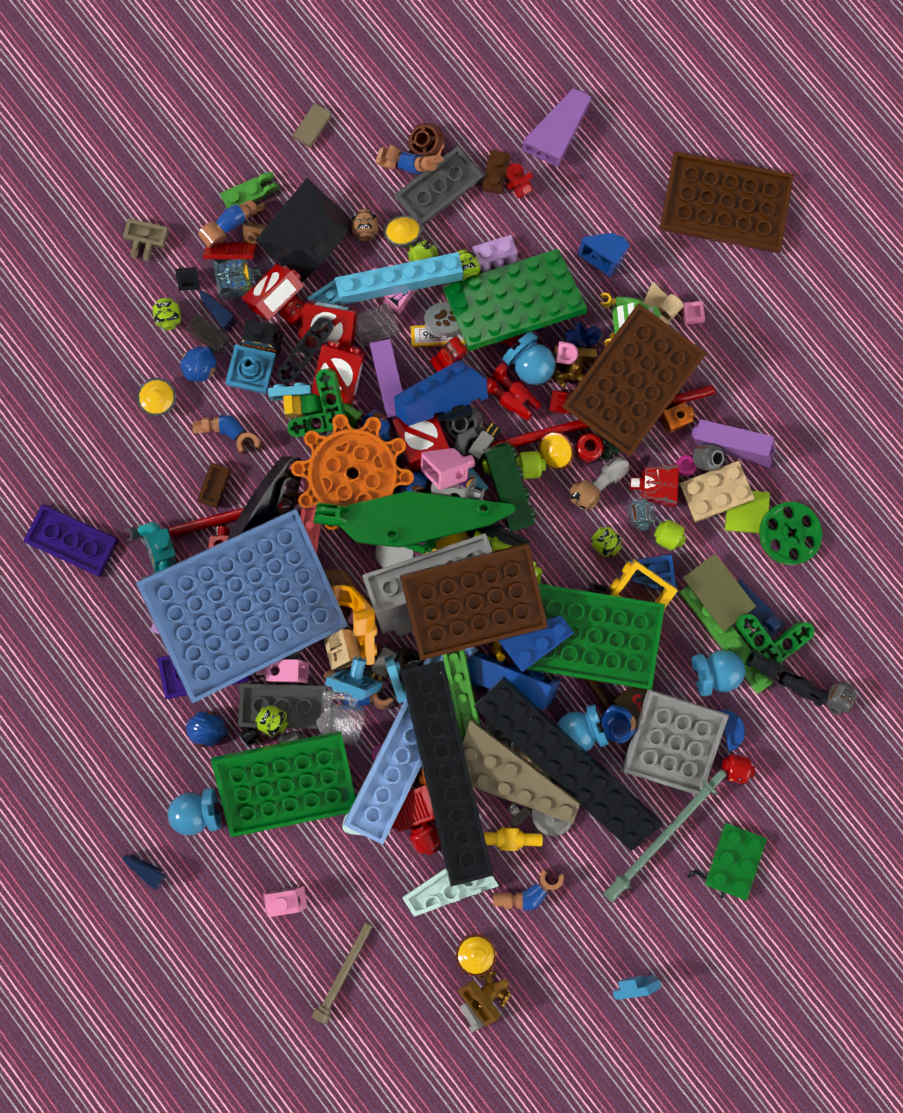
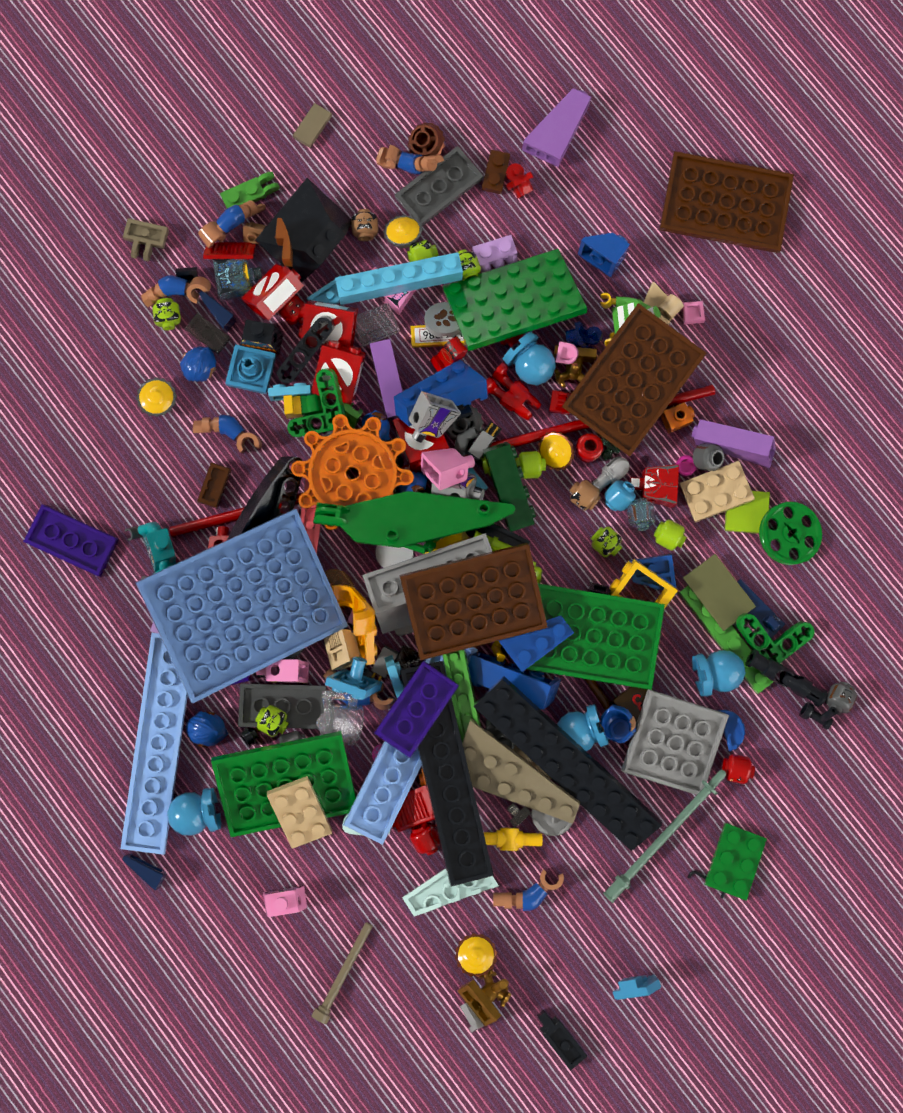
none -> light blue plate [120,633,188,855]
none -> nougat piece [141,275,211,307]
none -> tan plate [267,776,332,849]
none -> dark orange slope [275,218,293,267]
none -> dark purple tile [374,661,459,758]
none -> light grey torso [409,391,461,443]
none -> black hinge [537,1009,588,1070]
none -> dark azure head [604,480,636,511]
none -> black piece [799,702,837,730]

